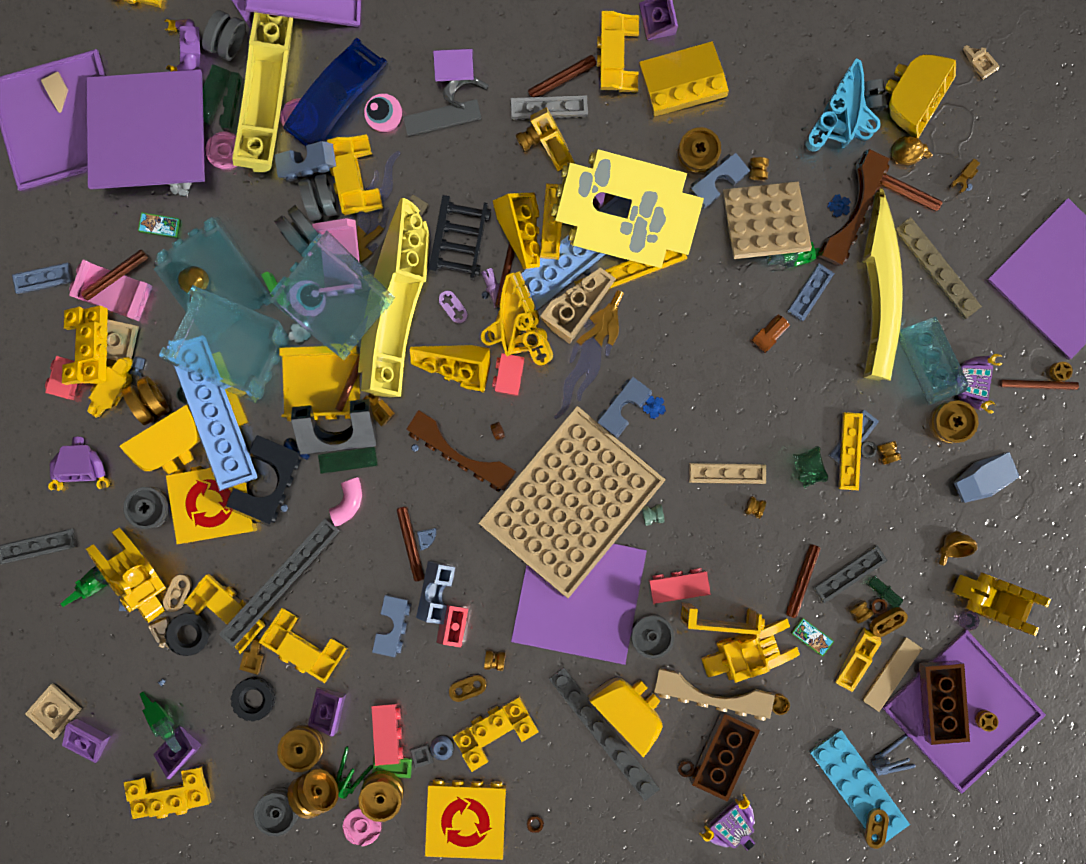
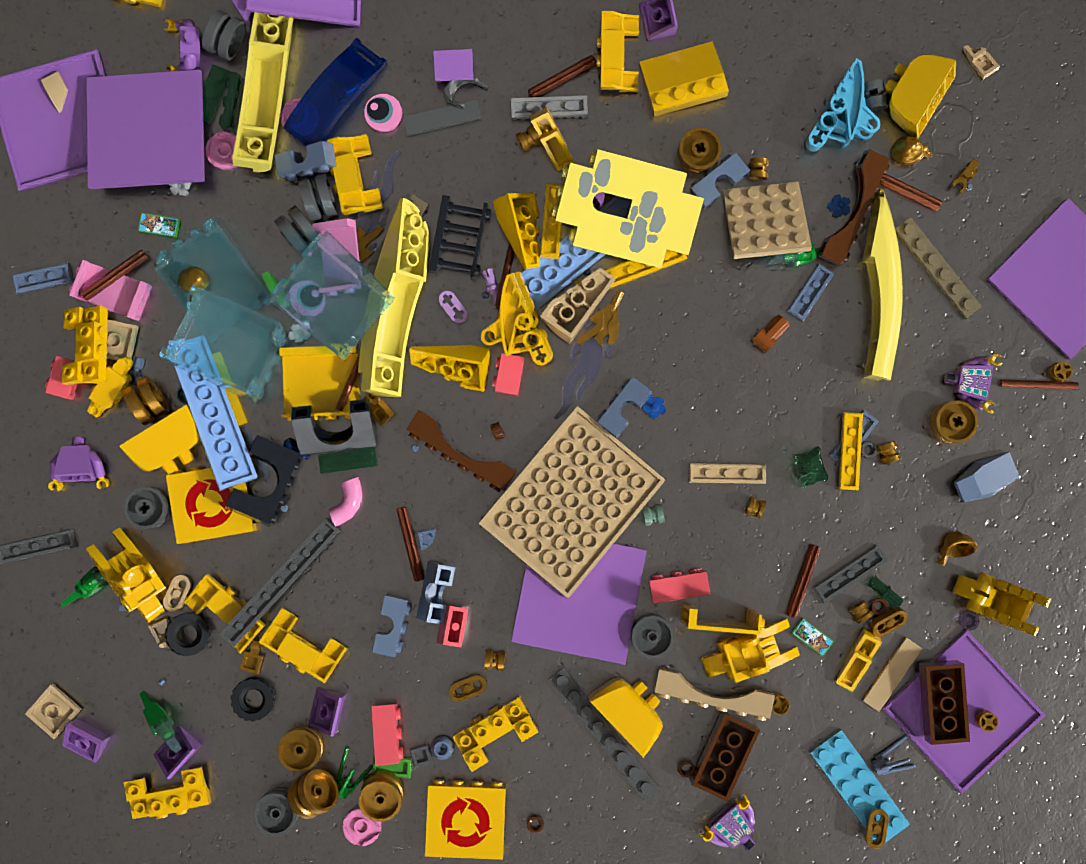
clear light blue brick [898,317,969,405] -> none

